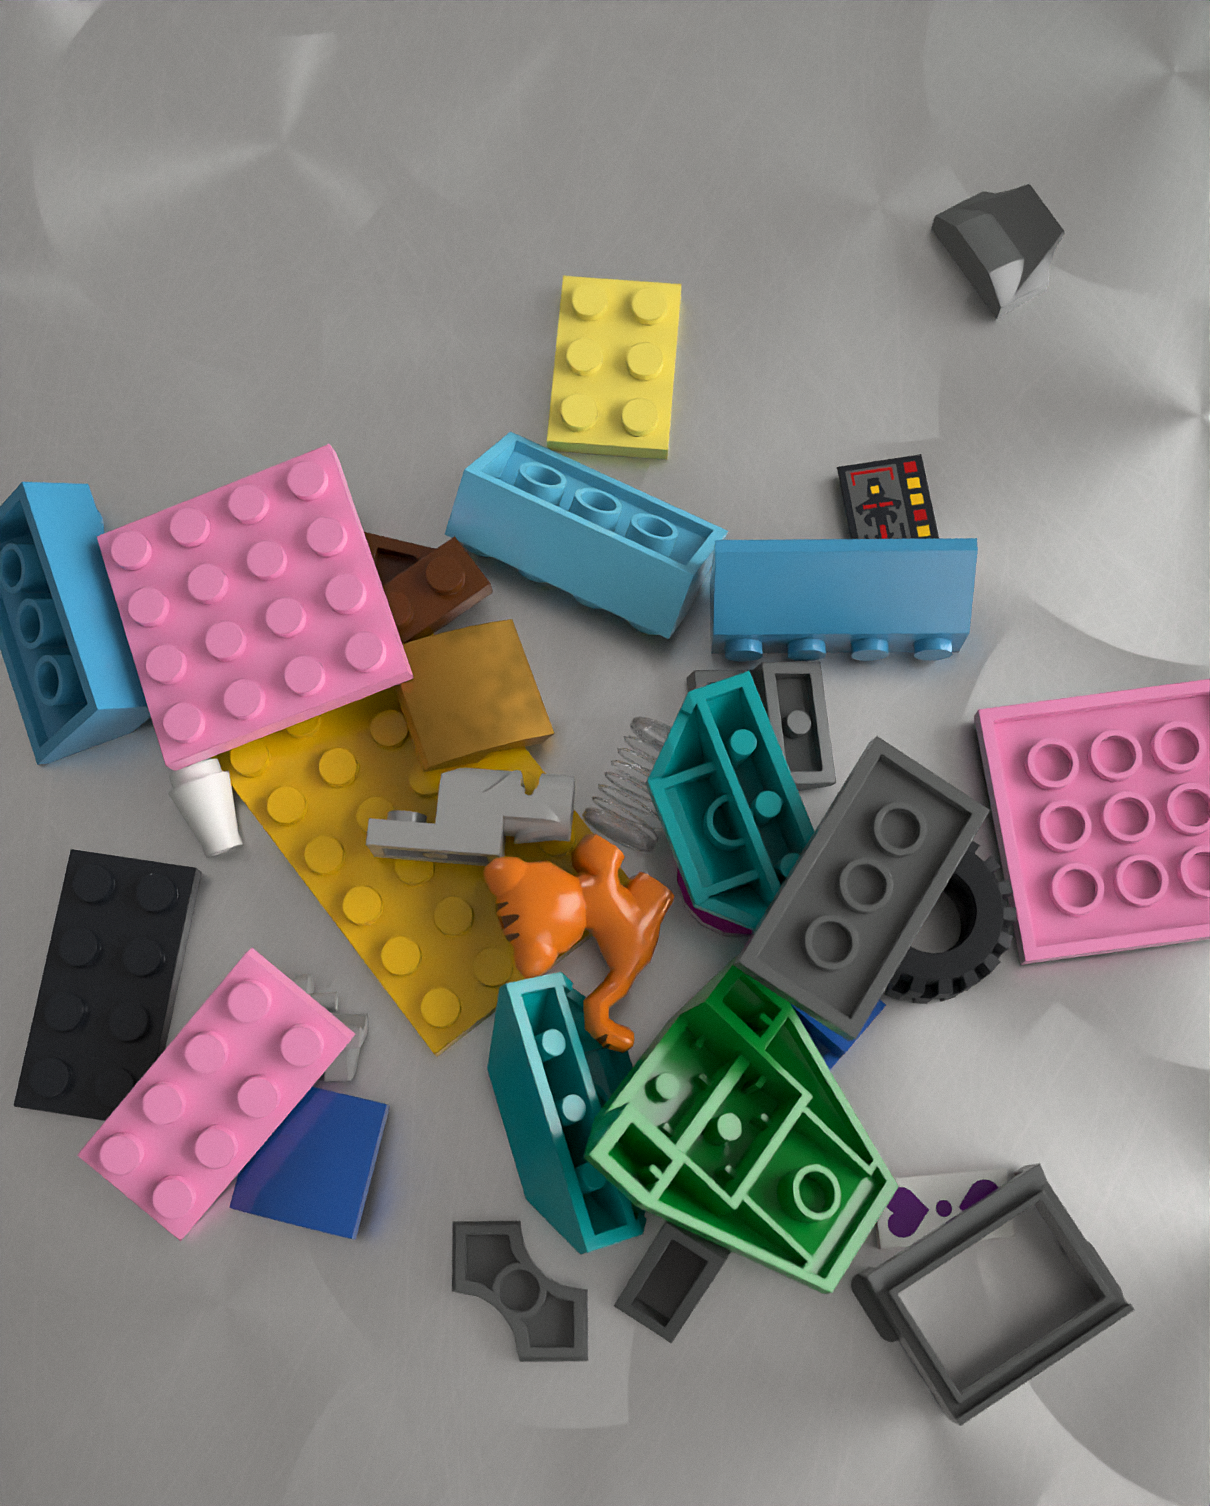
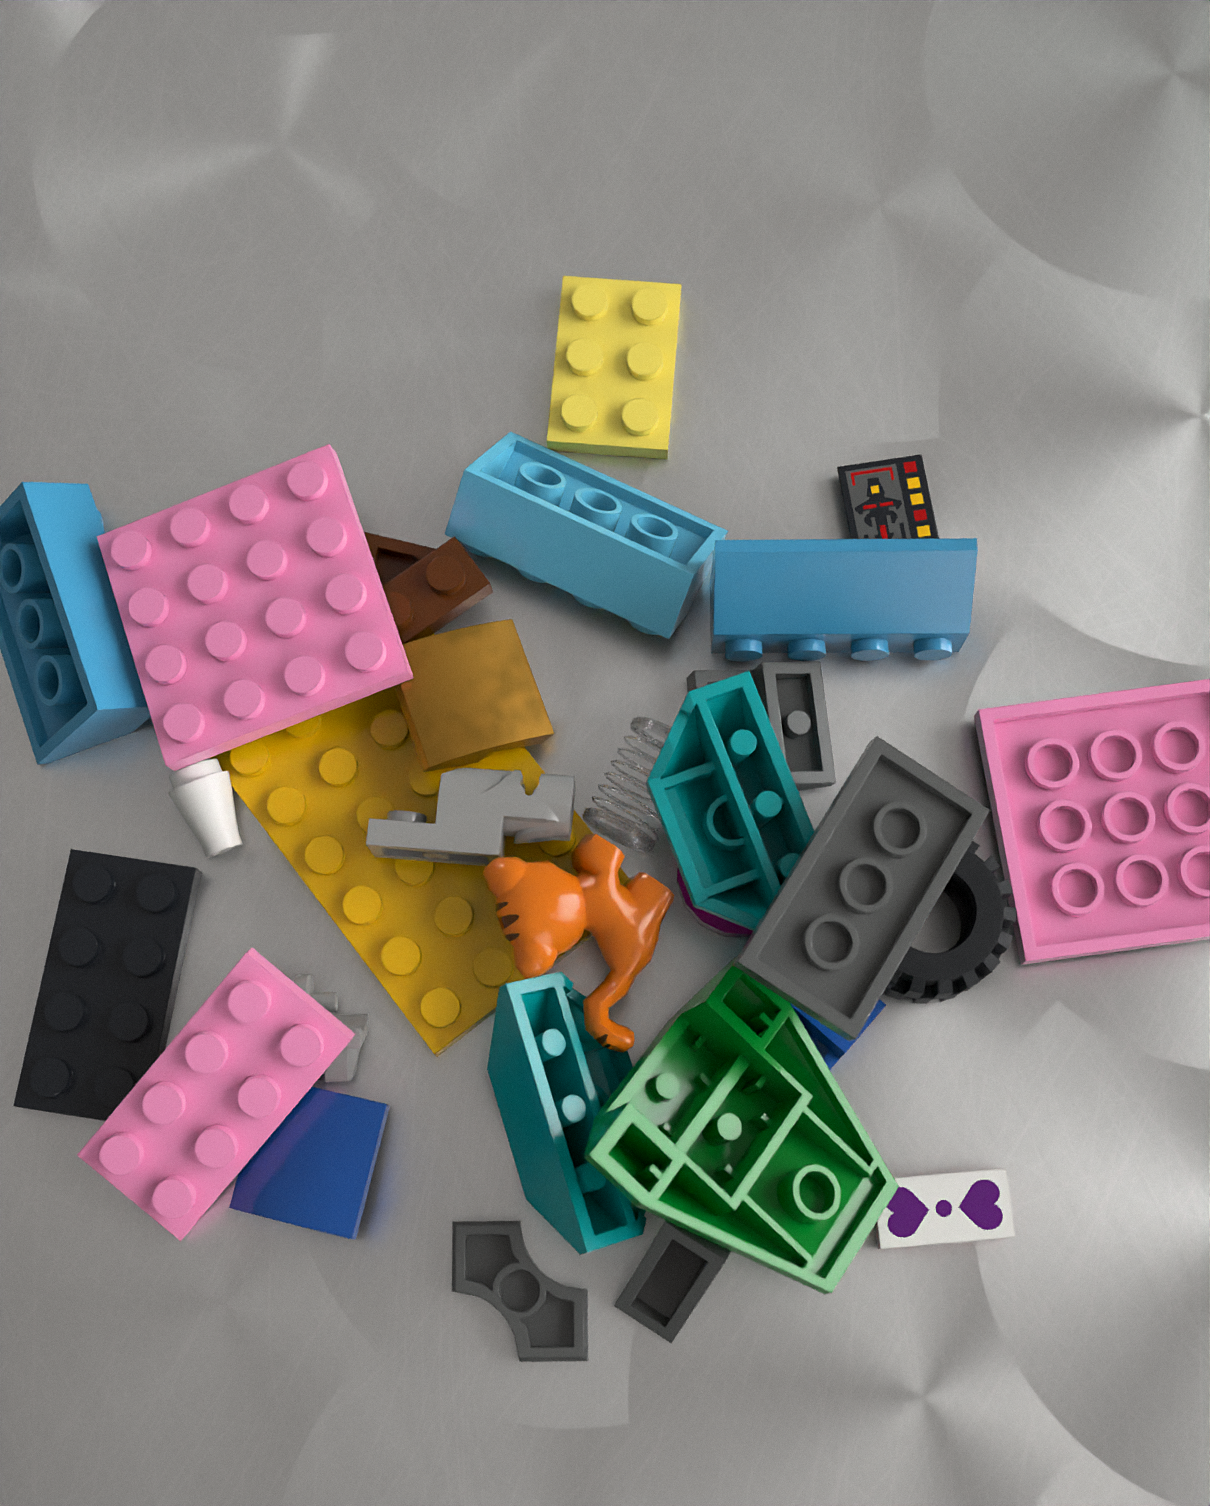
dark grey piece [851,1163,1134,1426] -> none
dark grey slope [931,184,1065,319] -> none

